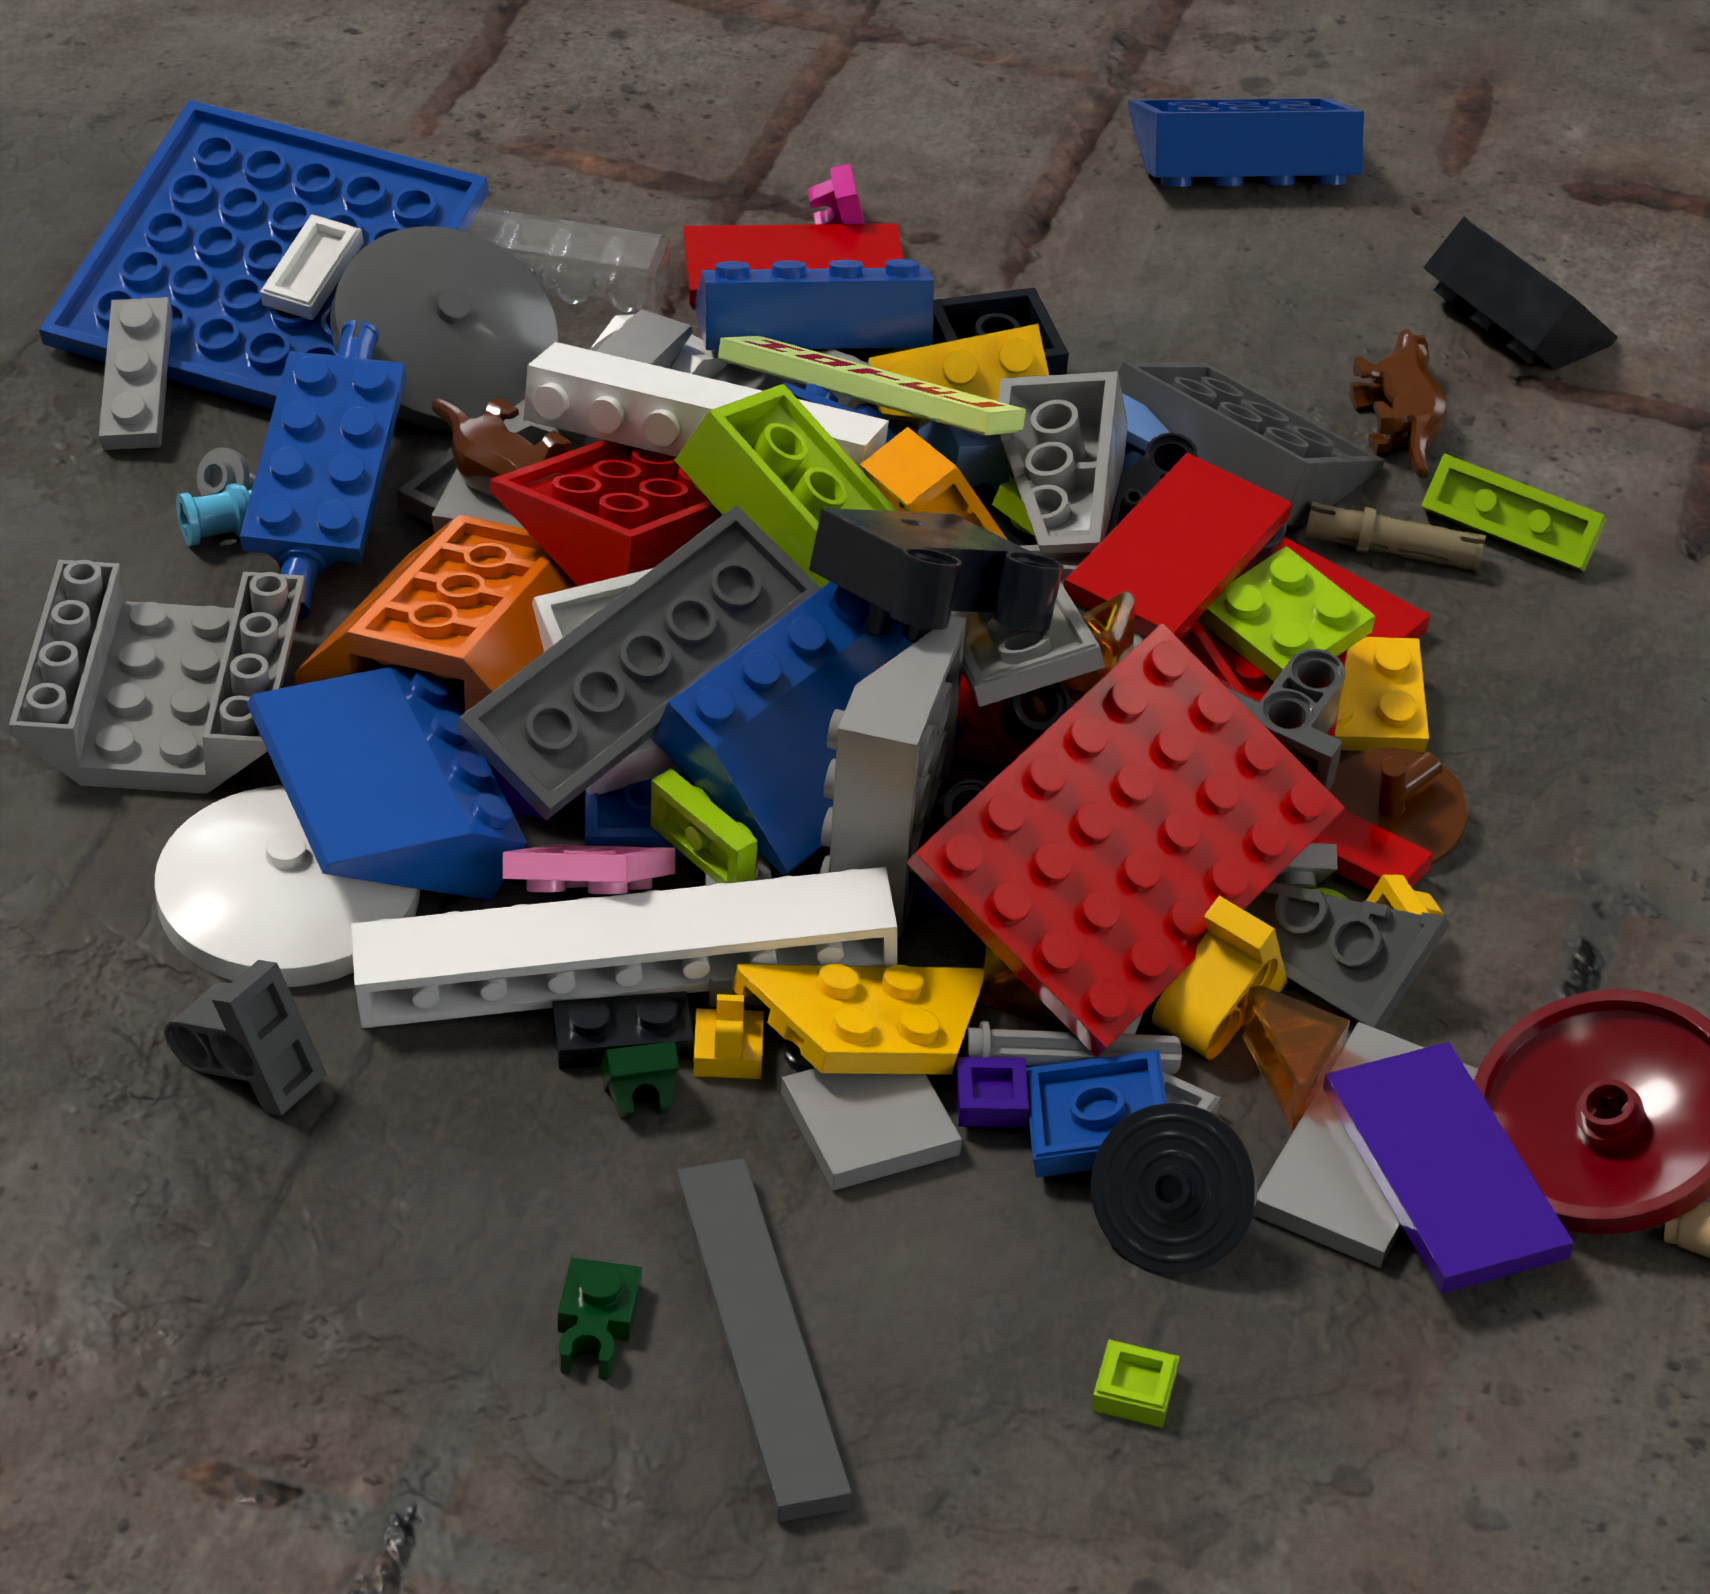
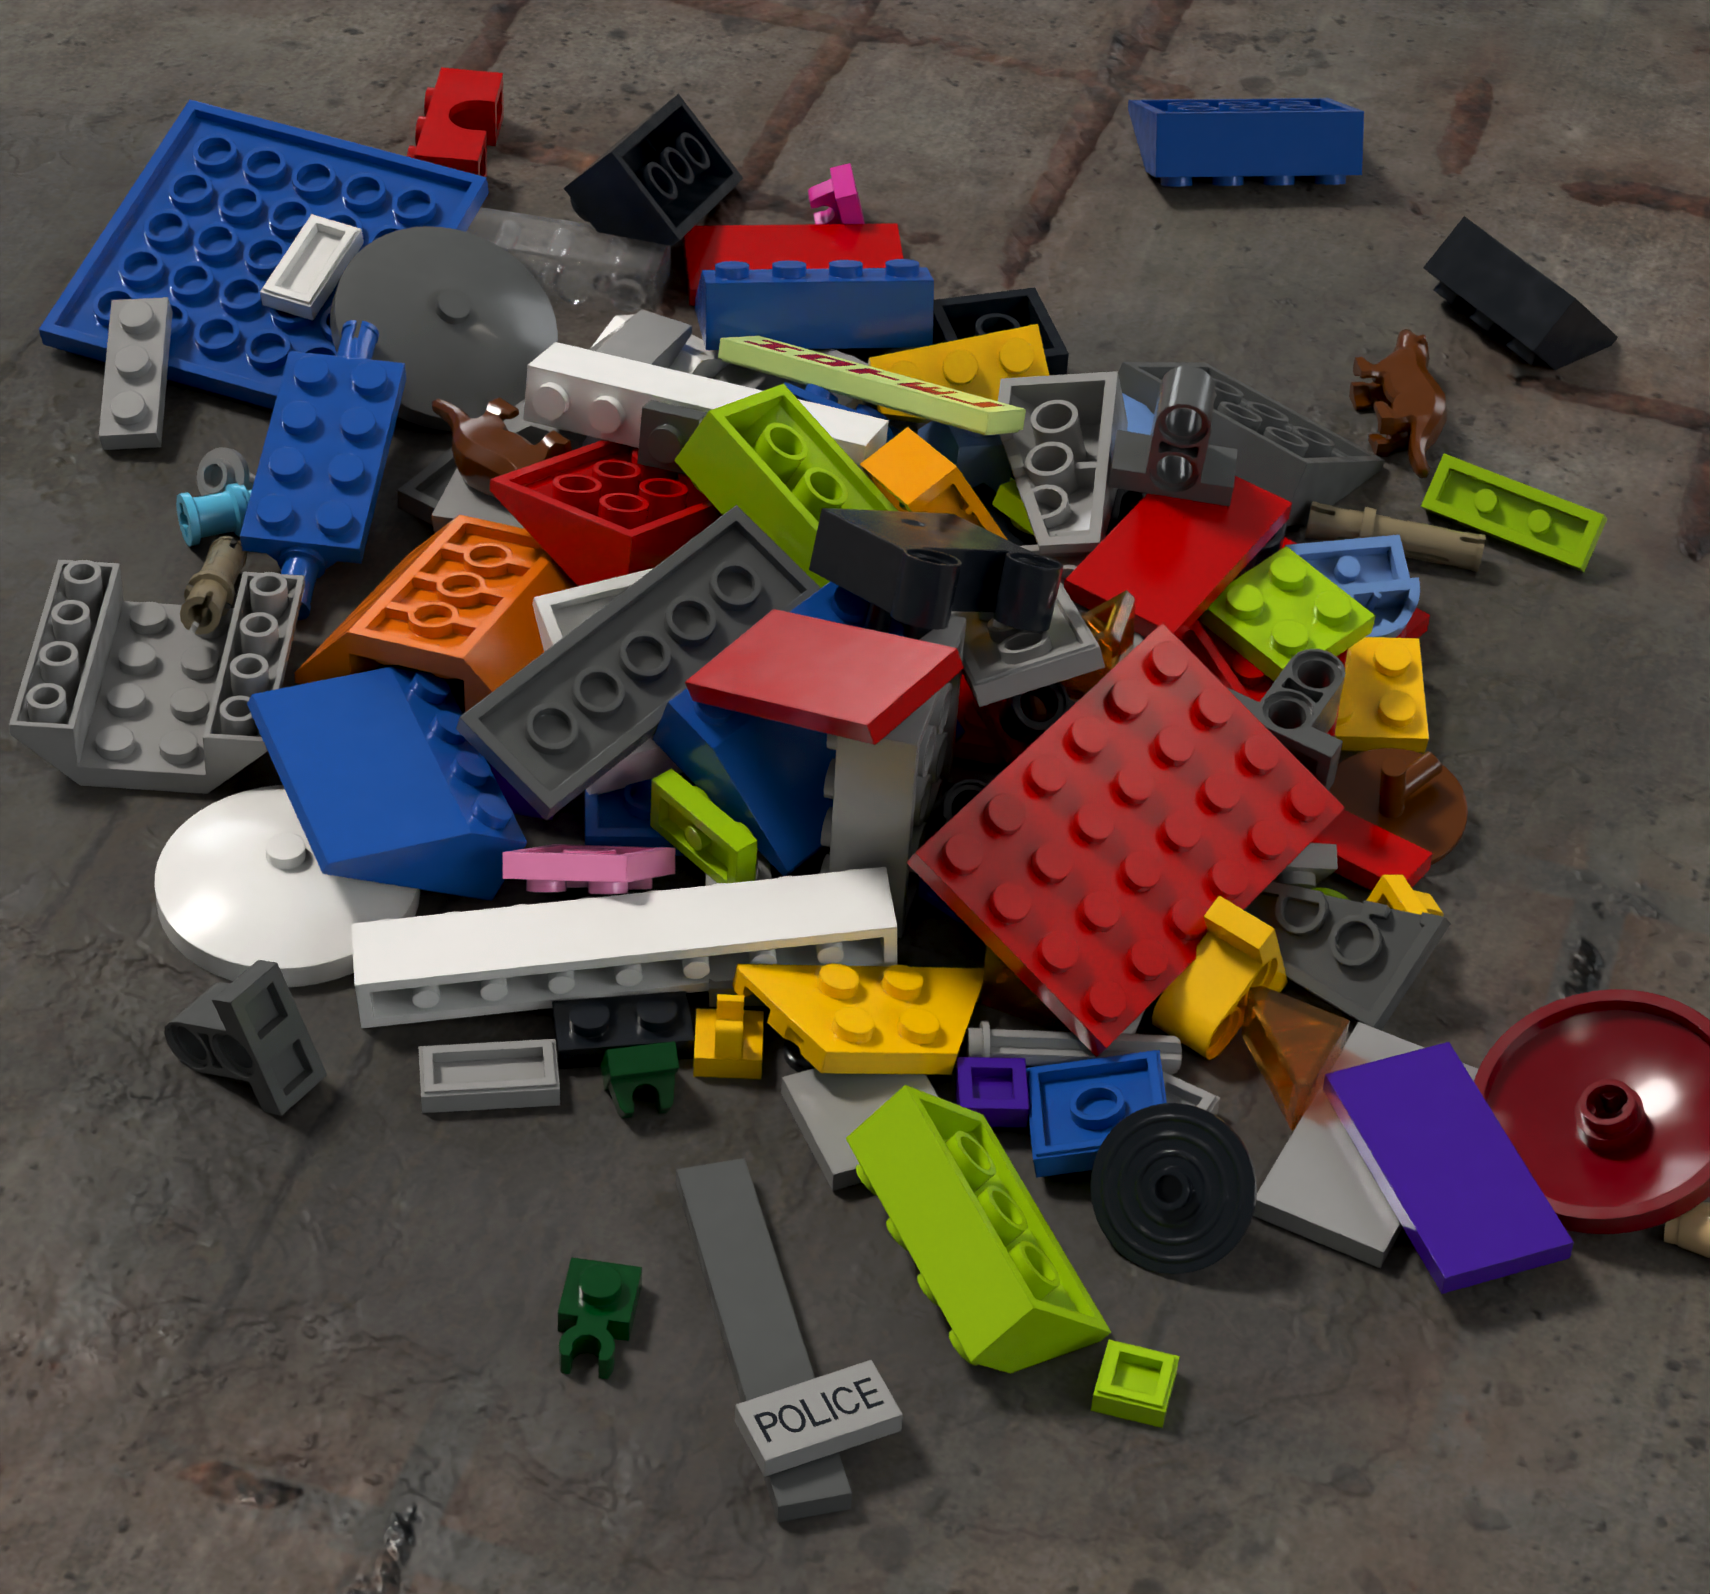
none -> dark tan pin [180,536,247,635]
none -> red arch [407,67,504,177]
none -> light grey tile [418,1039,560,1113]
none -> black slope [564,94,744,246]
none -> dark grey plate [637,400,707,475]
none -> tile [685,609,964,745]
none -> light grey tile [734,1360,903,1477]
none -> lime slope [845,1085,1111,1374]
none -> dark grey tile [1109,366,1237,506]
none -> medium blue slope [1285,535,1420,638]

